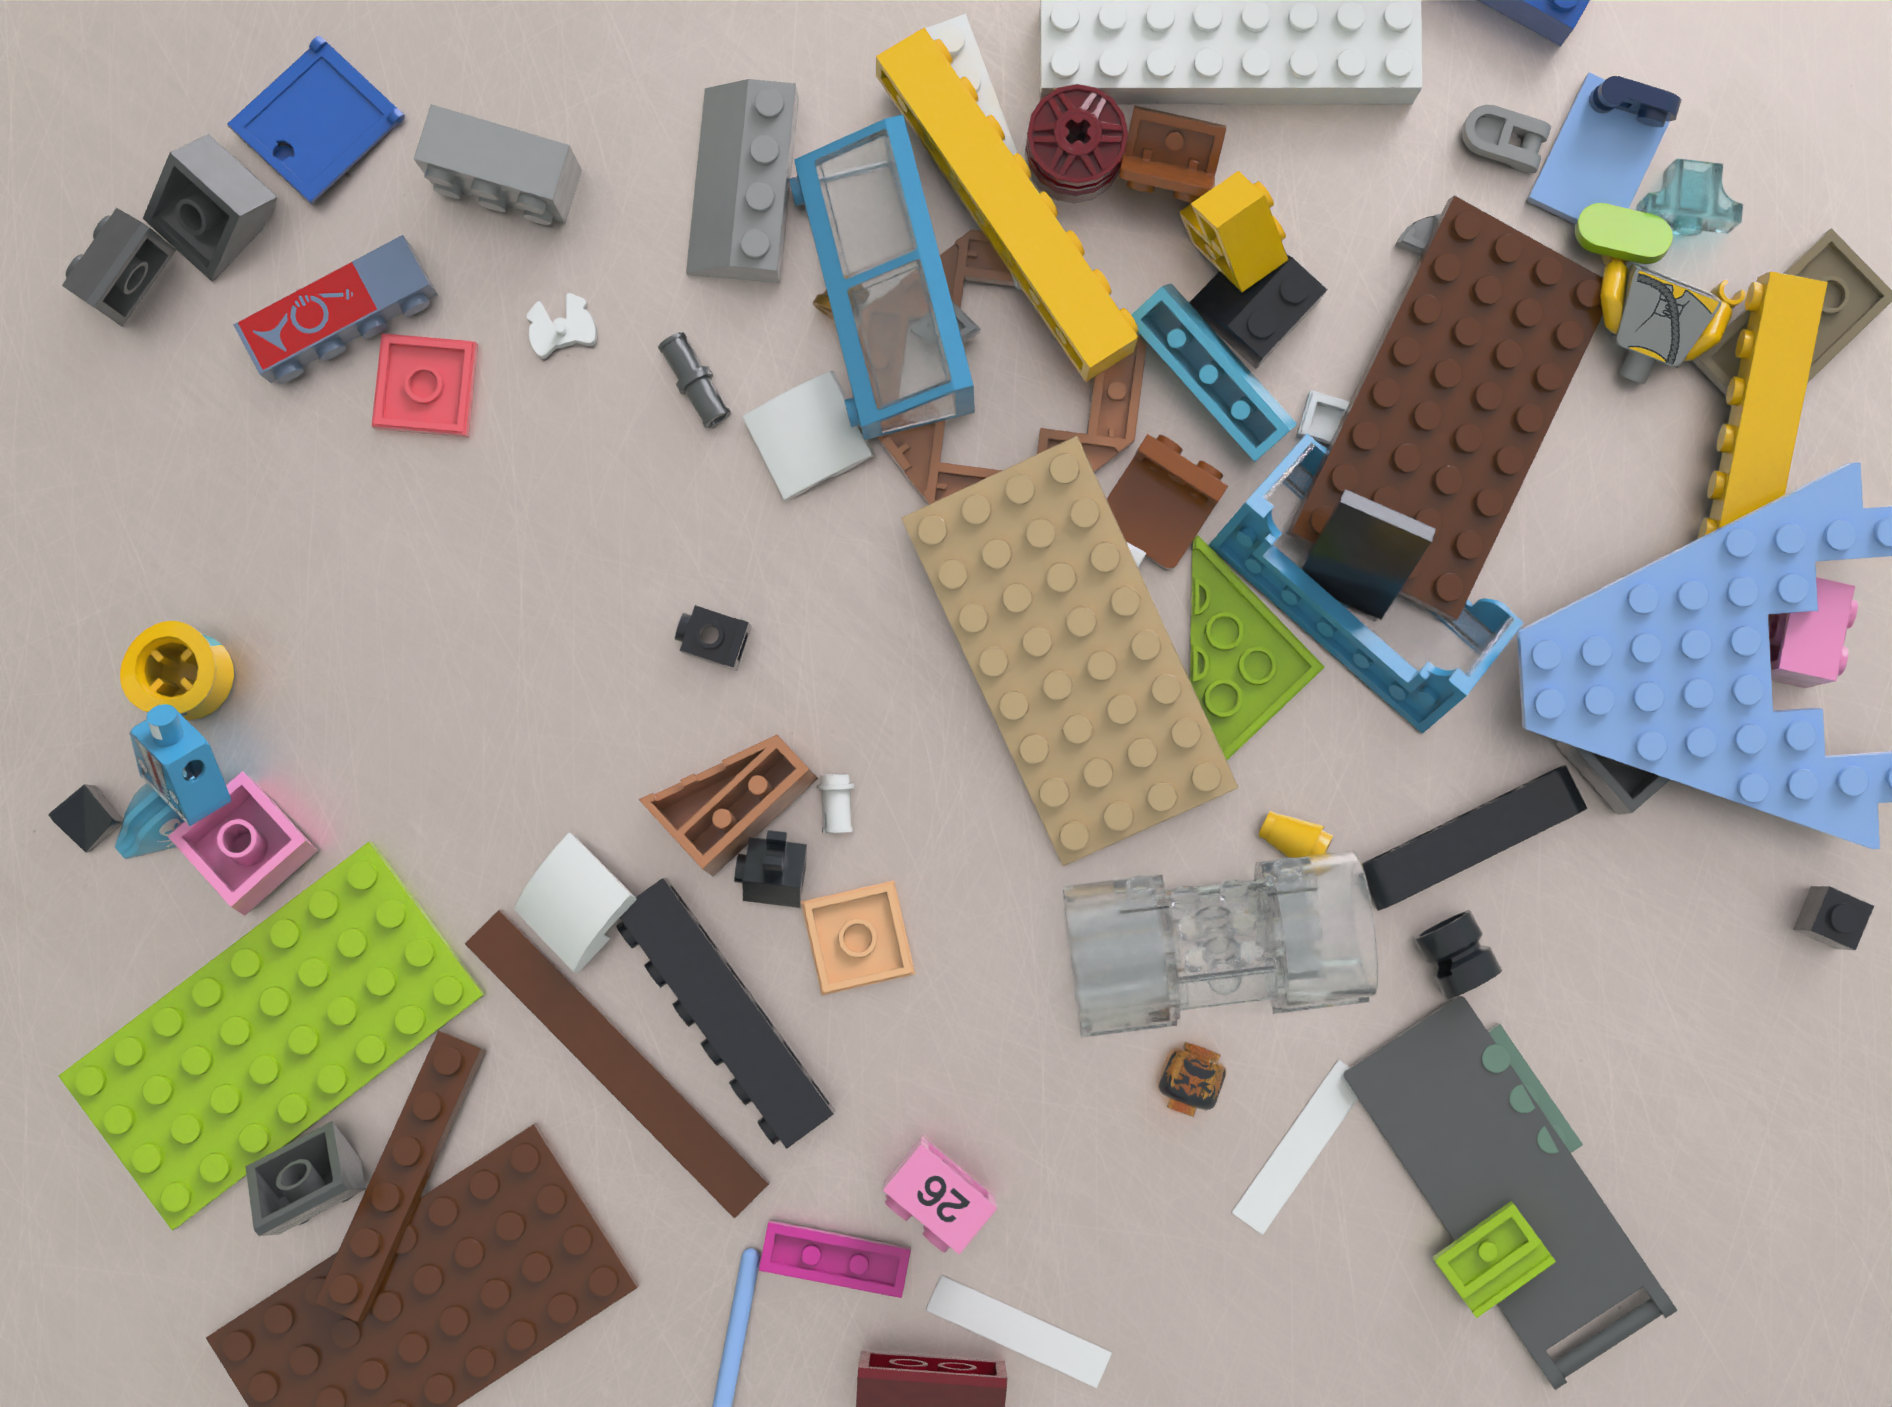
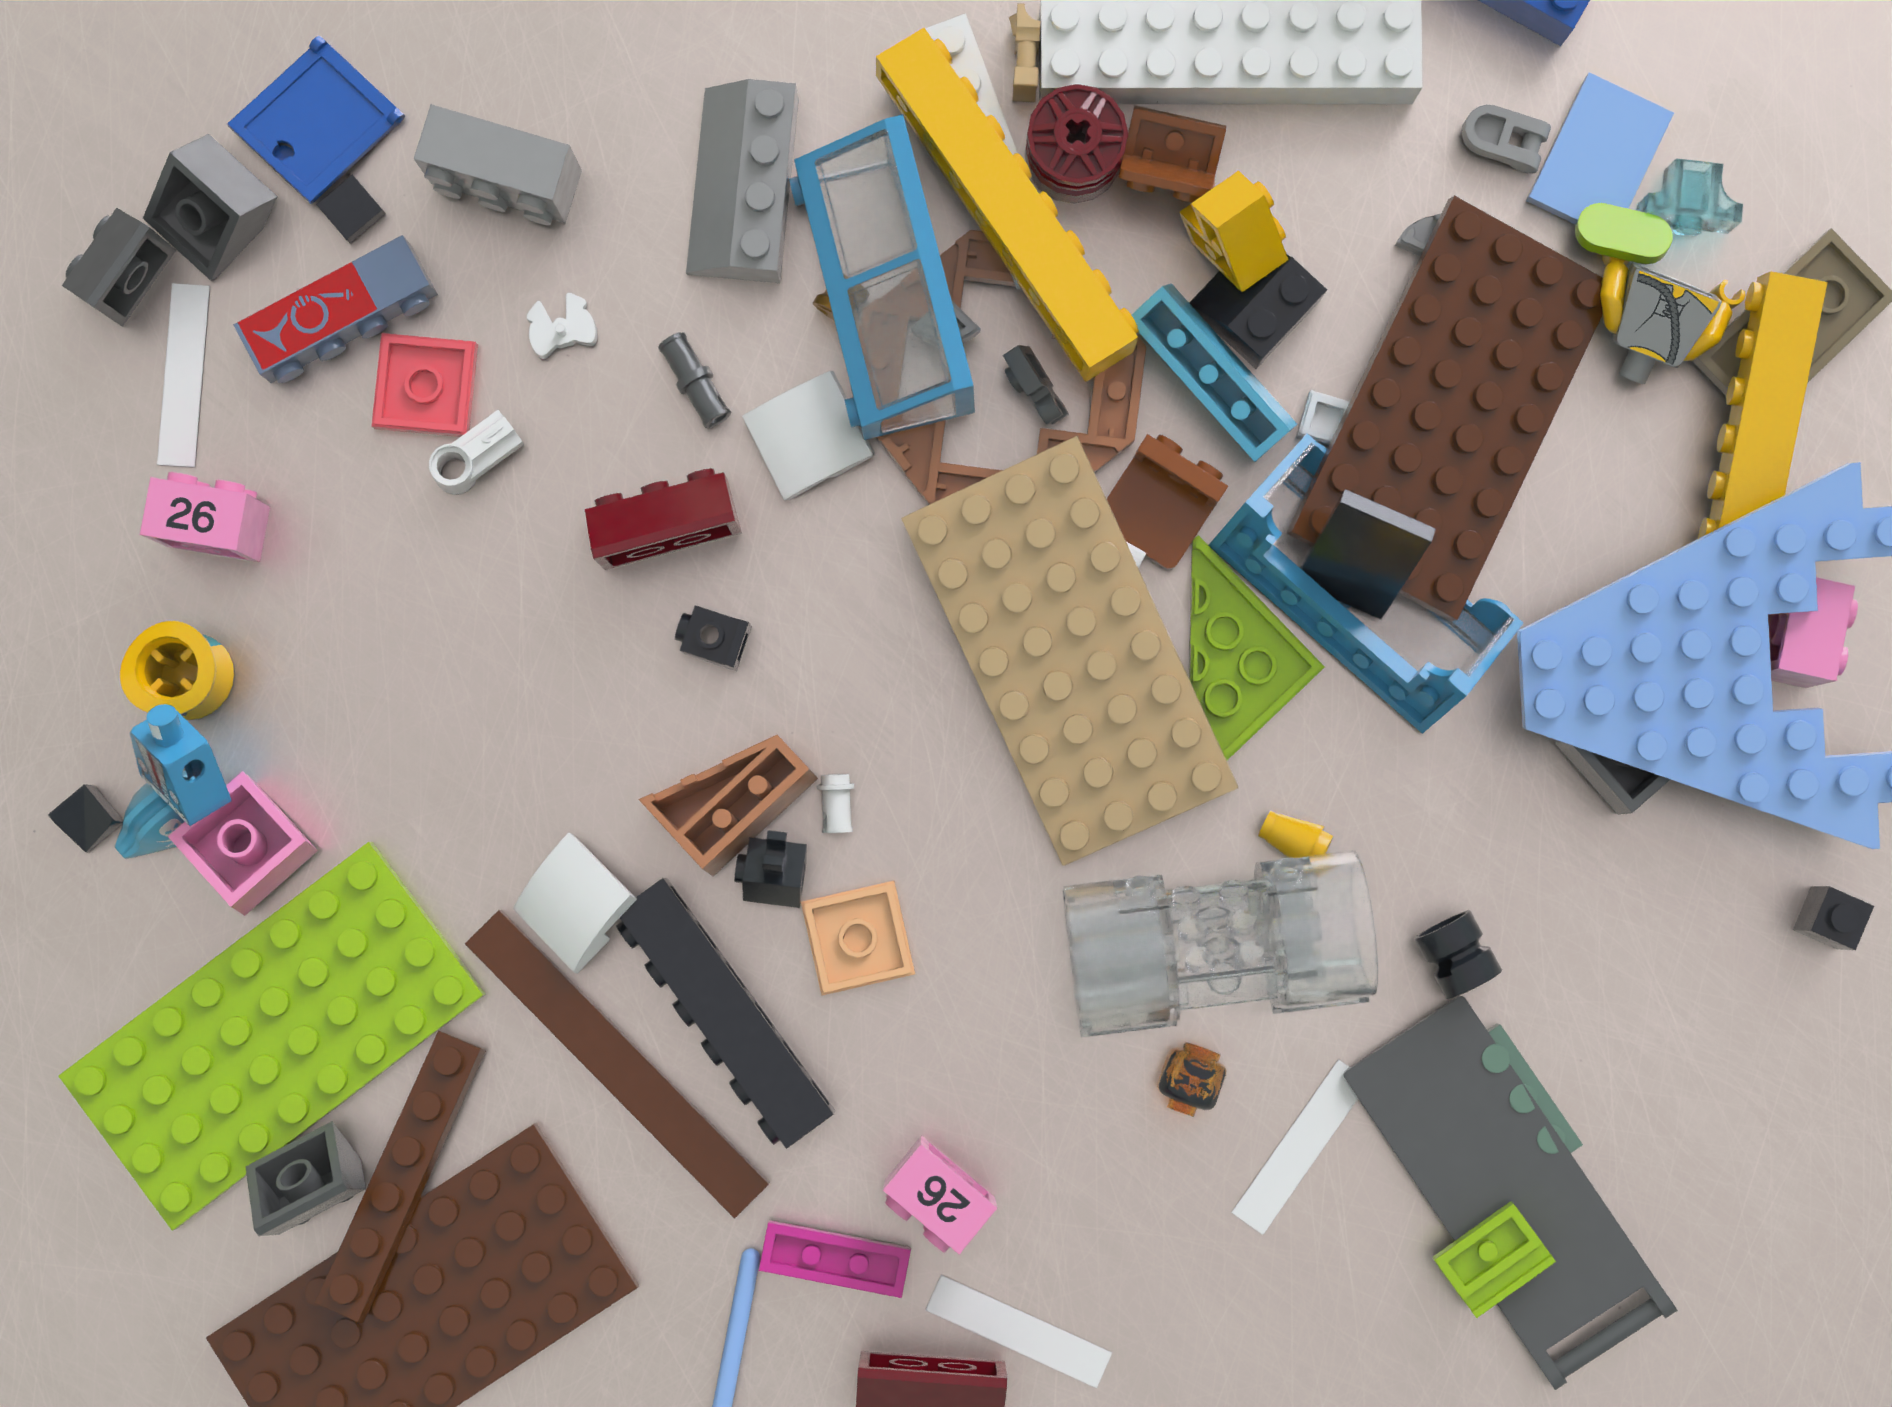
black beam [1356,765,1587,911] -> none
dark blue plate [1589,76,1682,127] -> none
none -> bright pink brick [140,472,270,562]
none -> white sticker [157,283,210,467]
none -> black tile [316,174,386,243]
none -> white piece [429,410,524,495]
none -> dark red slope [585,468,742,570]
none -> dark grey plate [1002,345,1069,425]
none -> tan piece [1009,3,1040,102]

